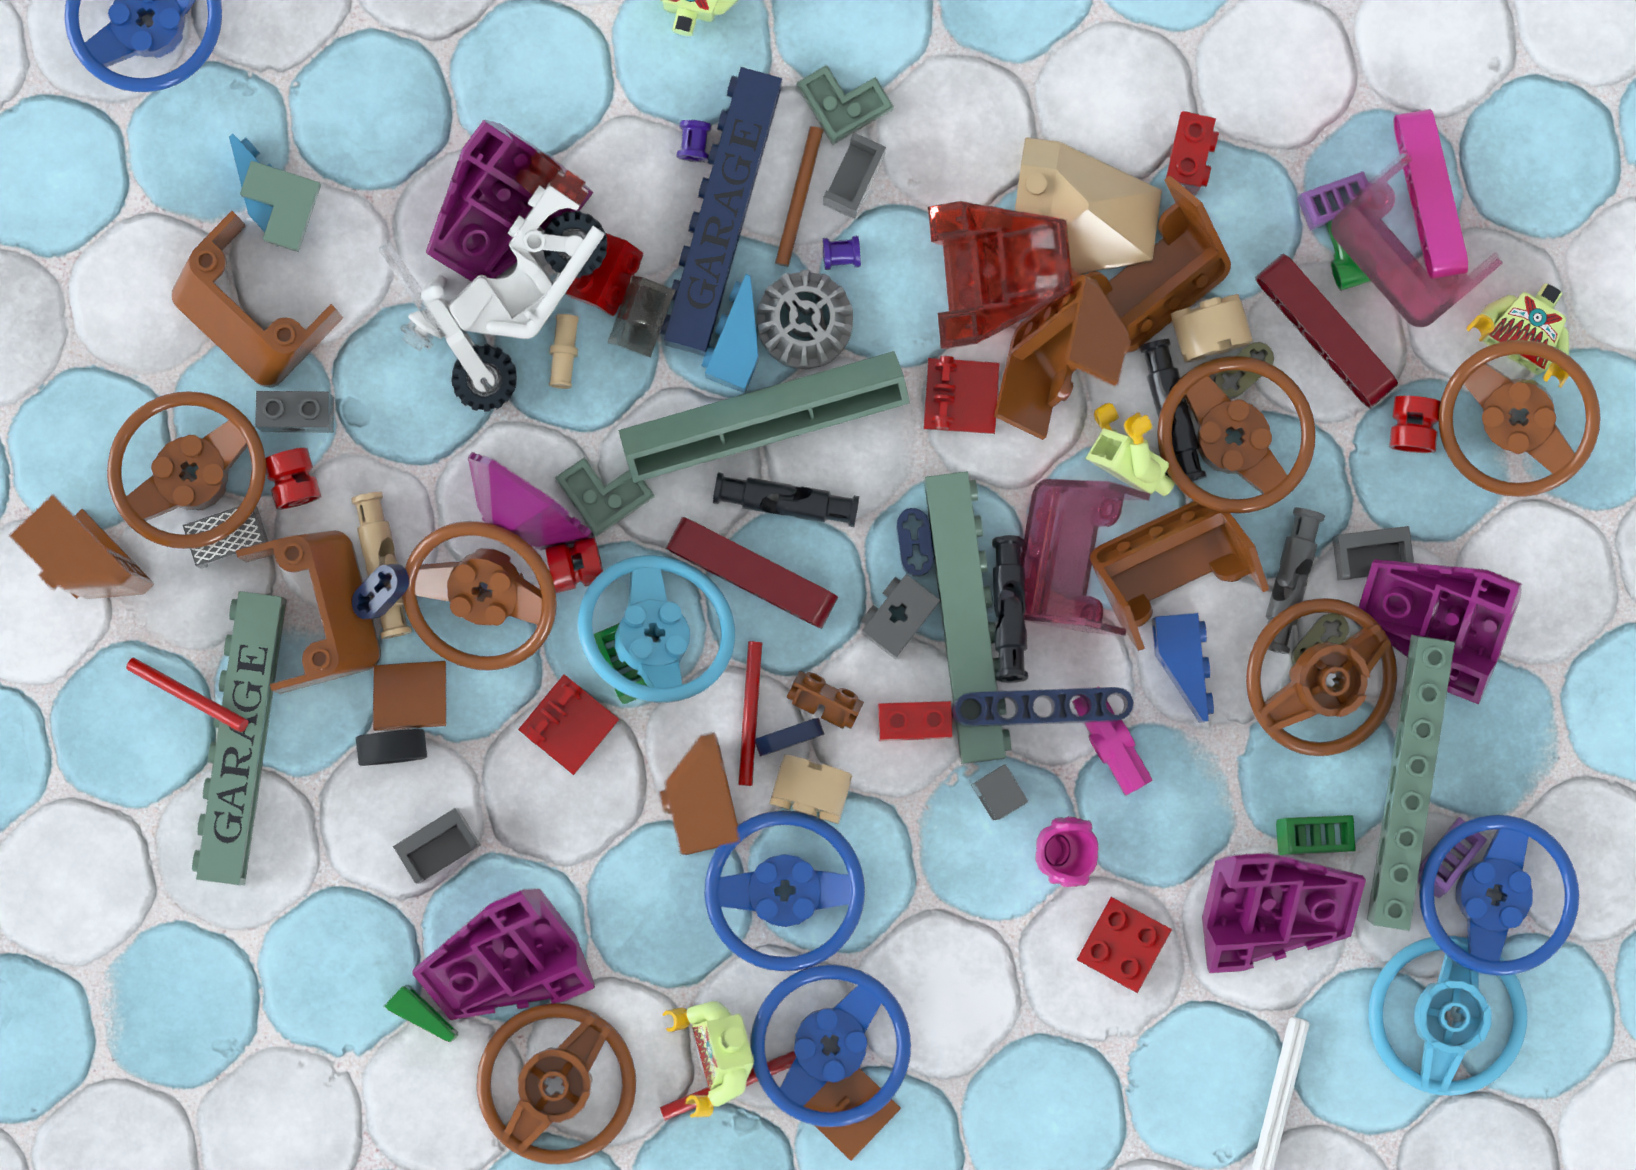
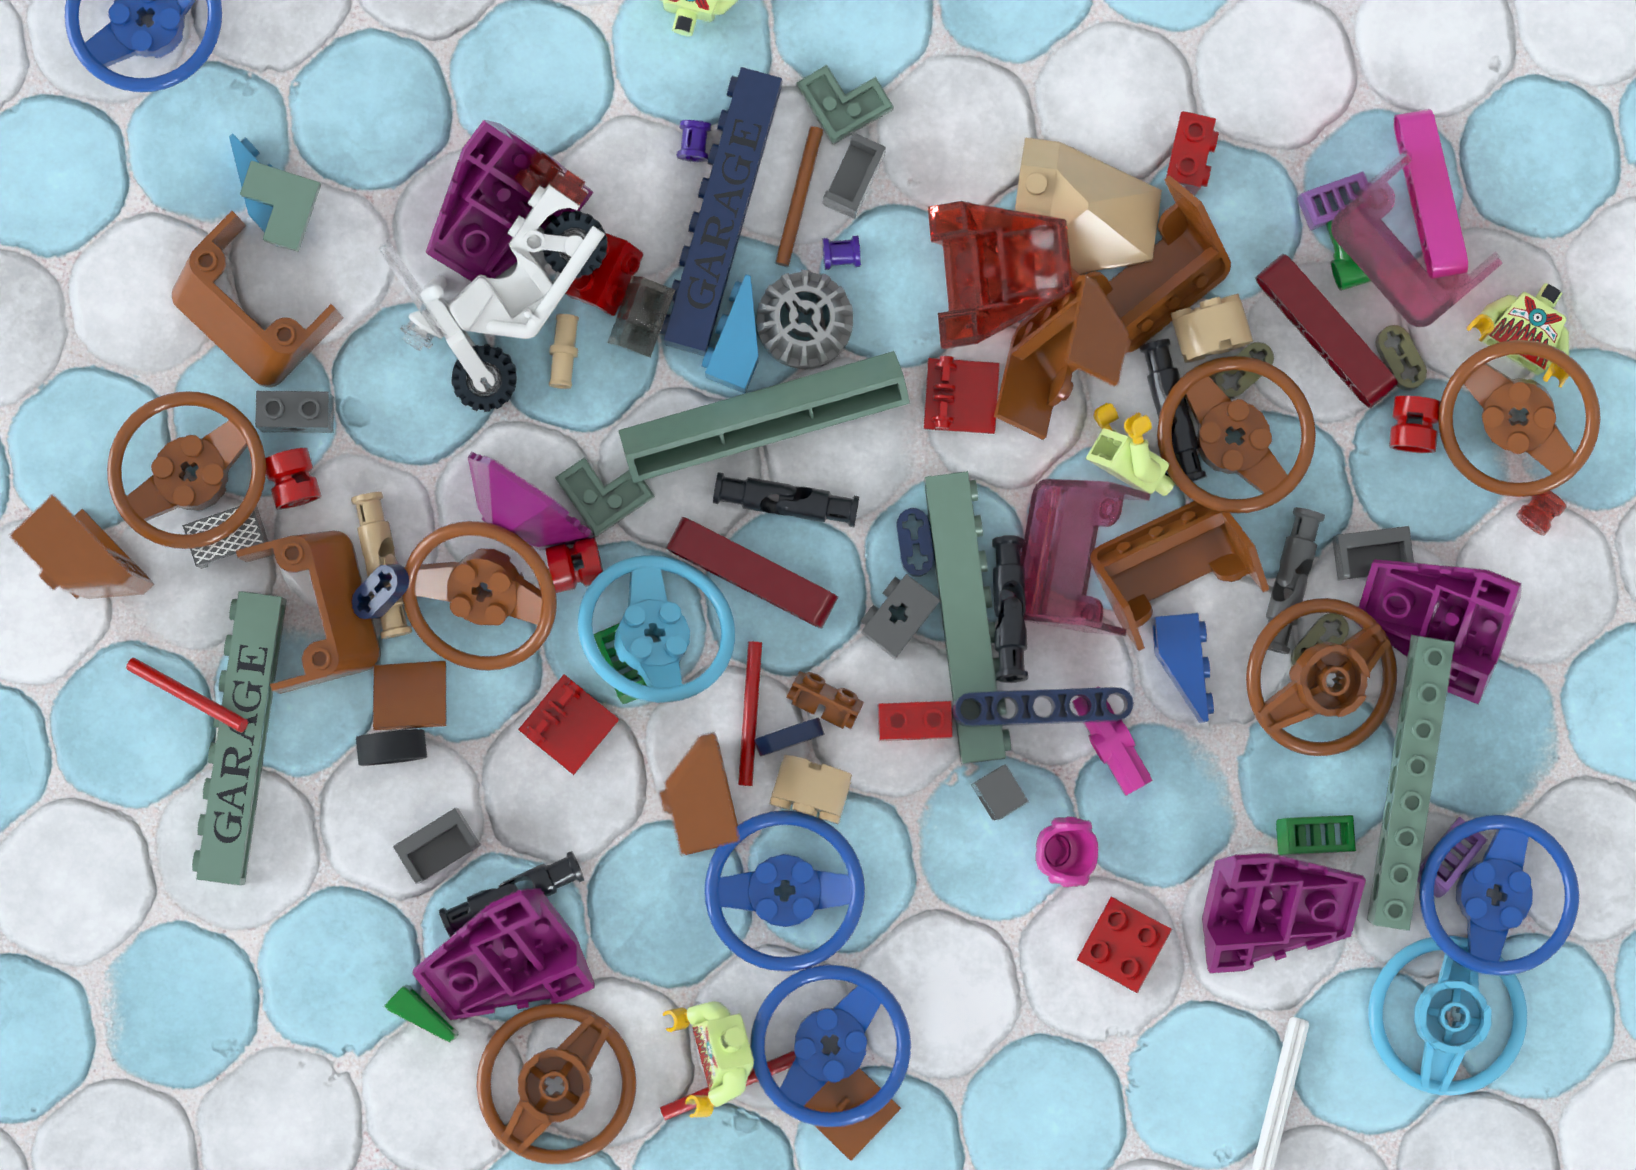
none -> black piece [439,851,585,937]
none -> olive beam [1375,325,1427,391]
none -> clear red wheel [1516,491,1567,536]

